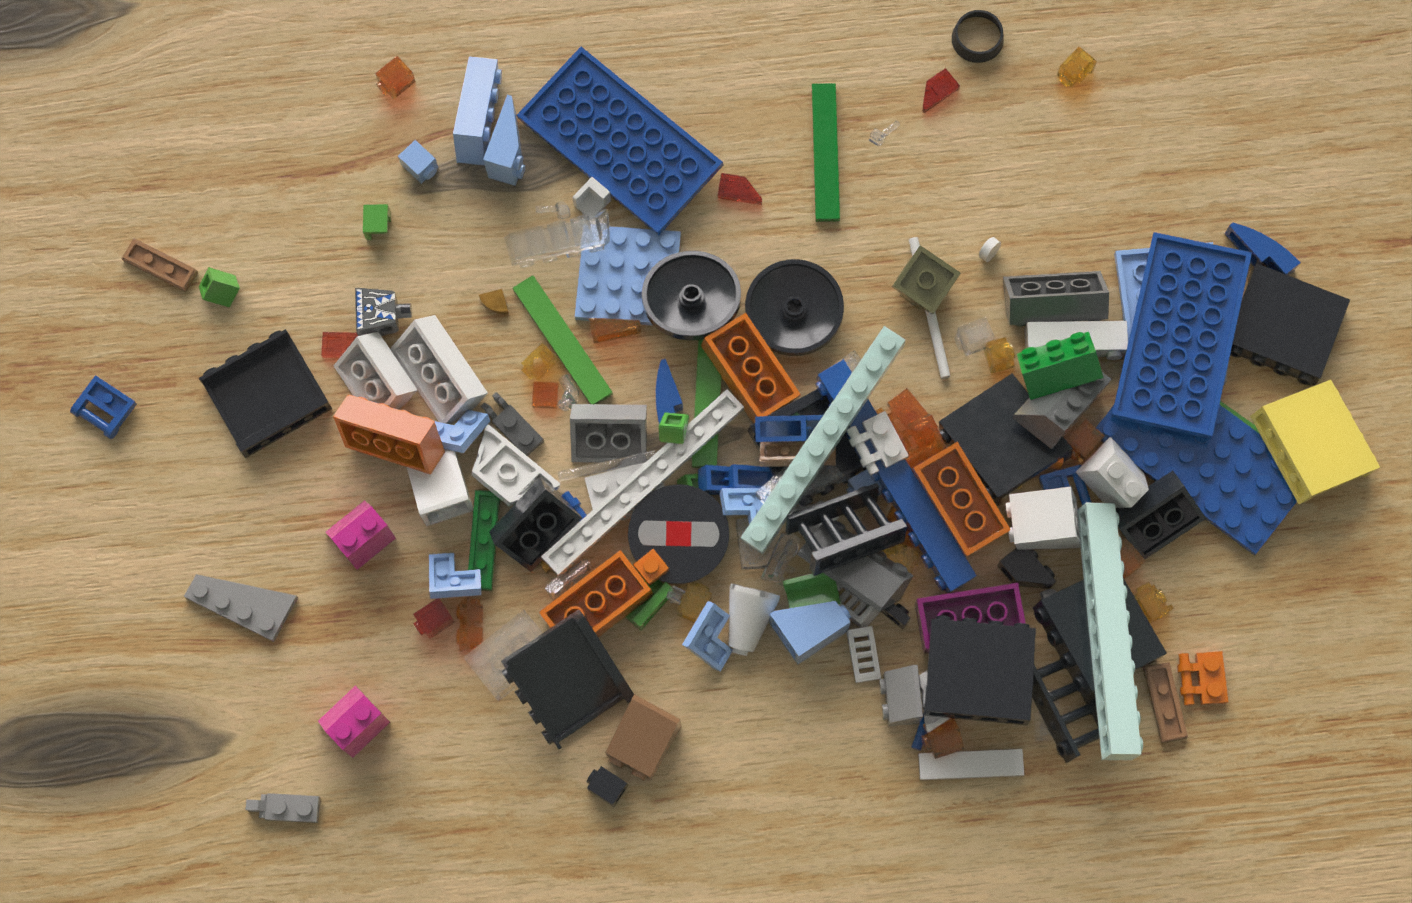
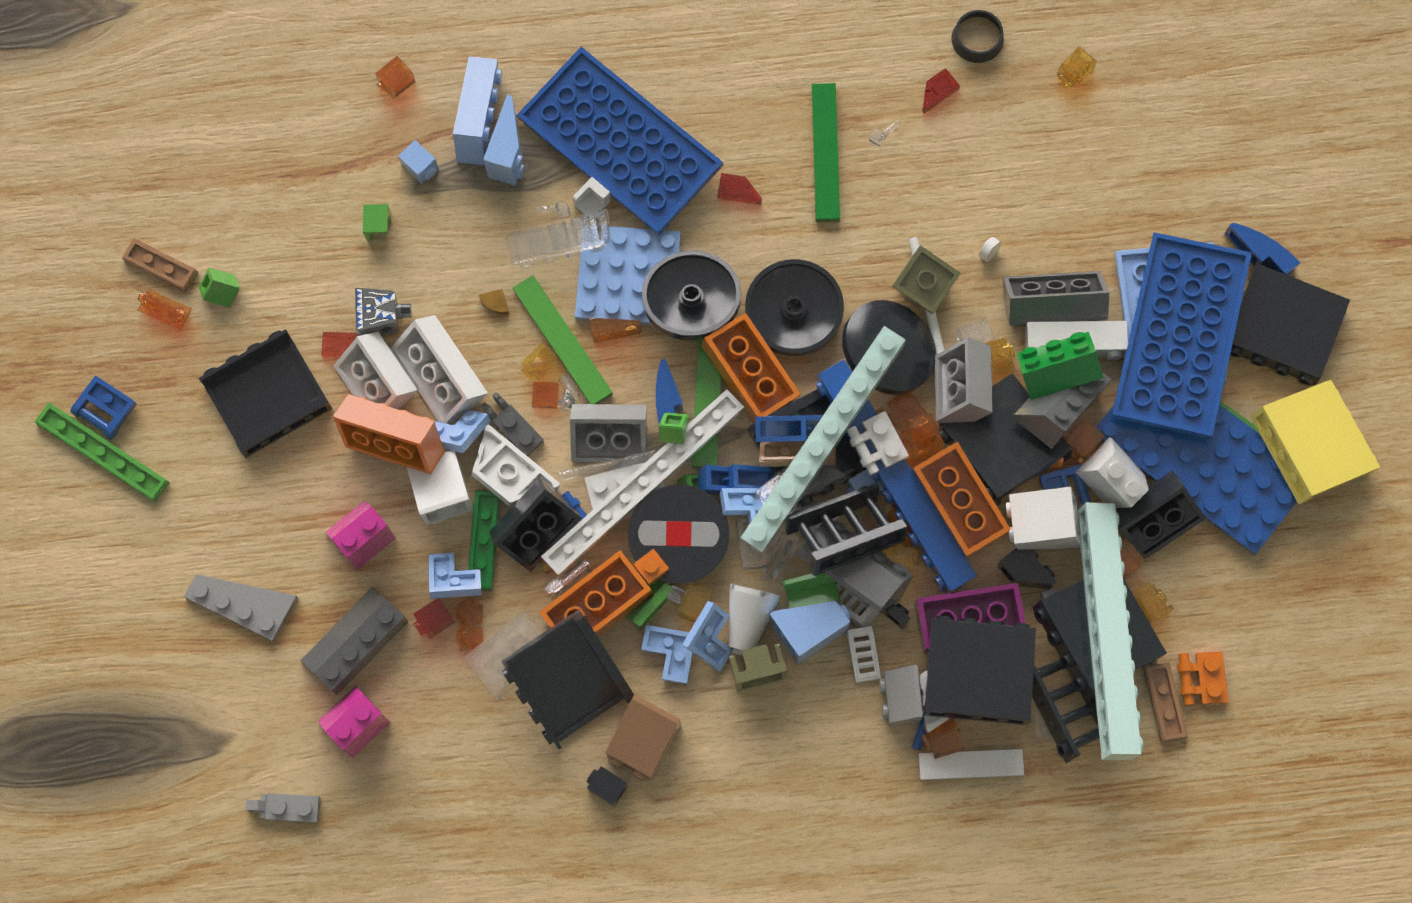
none -> bright green tile [34,402,170,503]
none -> clear orange hinge [137,289,192,330]
none -> dark grey slope [301,587,409,695]
none -> light blue plate [641,625,693,685]
none -> olive panel [729,644,787,691]
none -> black dish [842,300,936,395]
none -> light grey slope [935,337,992,423]

